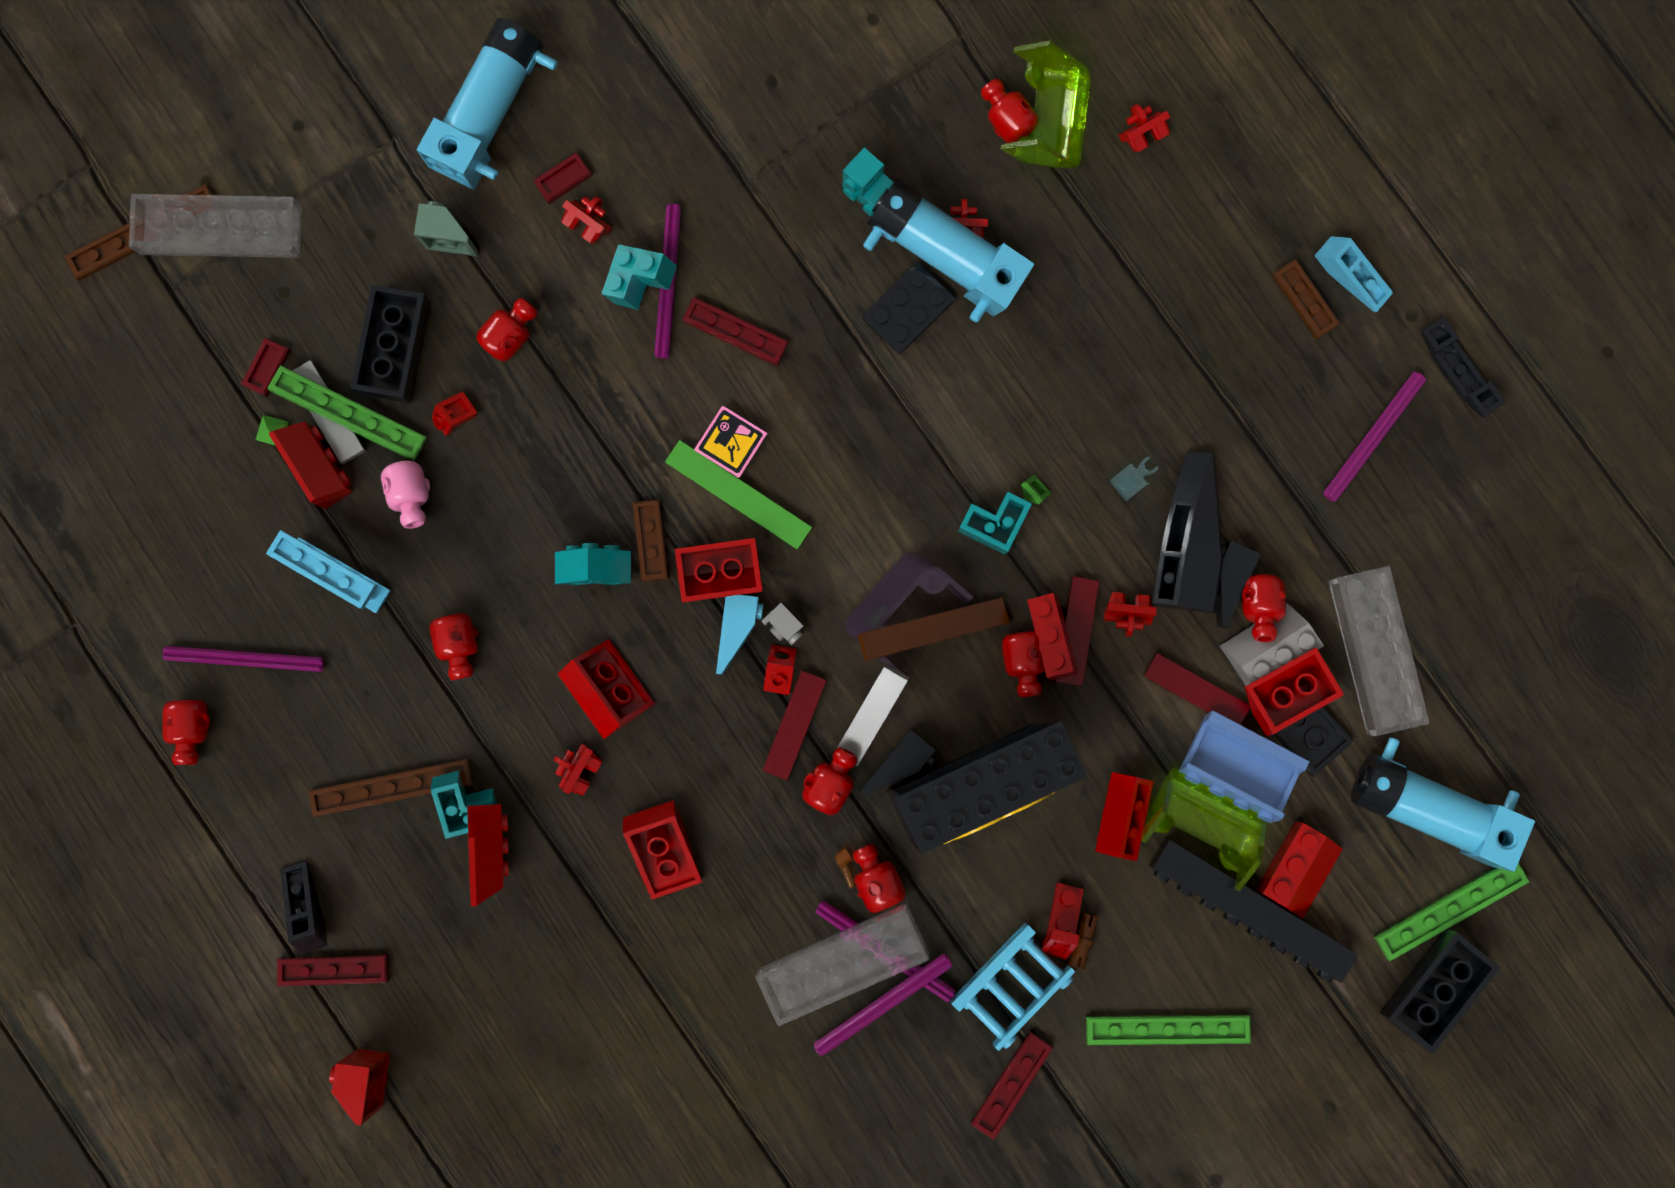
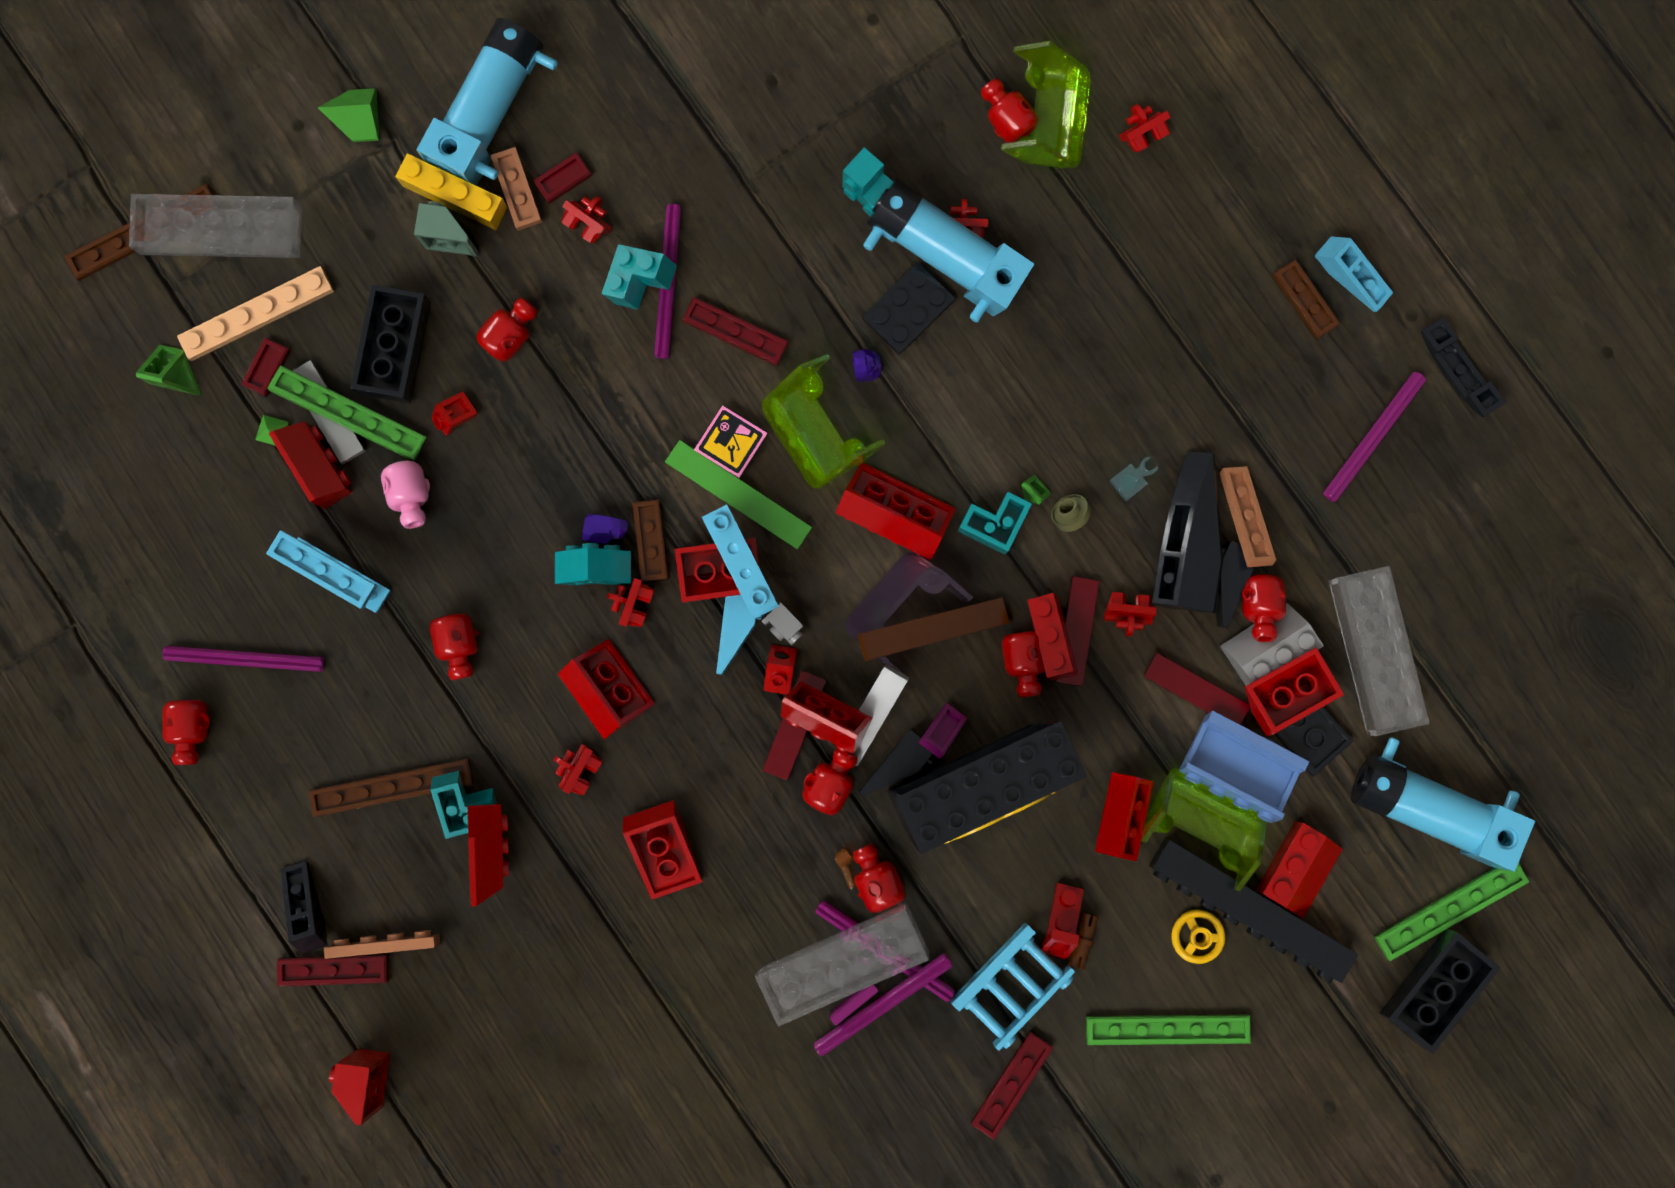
none -> bright green slope [136,345,202,396]
none -> light nougat plate [177,266,334,361]
none -> bright green slope [317,88,379,142]
none -> nougat plate [324,930,440,959]
none -> yellow brick [395,153,508,230]
none -> nougat plate [490,147,542,231]
none -> dark purple rock [582,514,629,544]
none -> red hips [606,578,654,627]
none -> medium azure fence [702,505,779,619]
none -> clear neon green windscreen [762,354,885,489]
none -> red slope [781,681,873,754]
none -> magenta tile [830,980,878,1026]
none -> red slope [835,462,956,560]
none -> dark purple rock [852,349,882,382]
none -> magenta tile [918,703,968,759]
none -> olive plate [1051,494,1091,532]
none -> yellow piece [1171,909,1225,964]
none -> nougat plate [1219,466,1276,567]

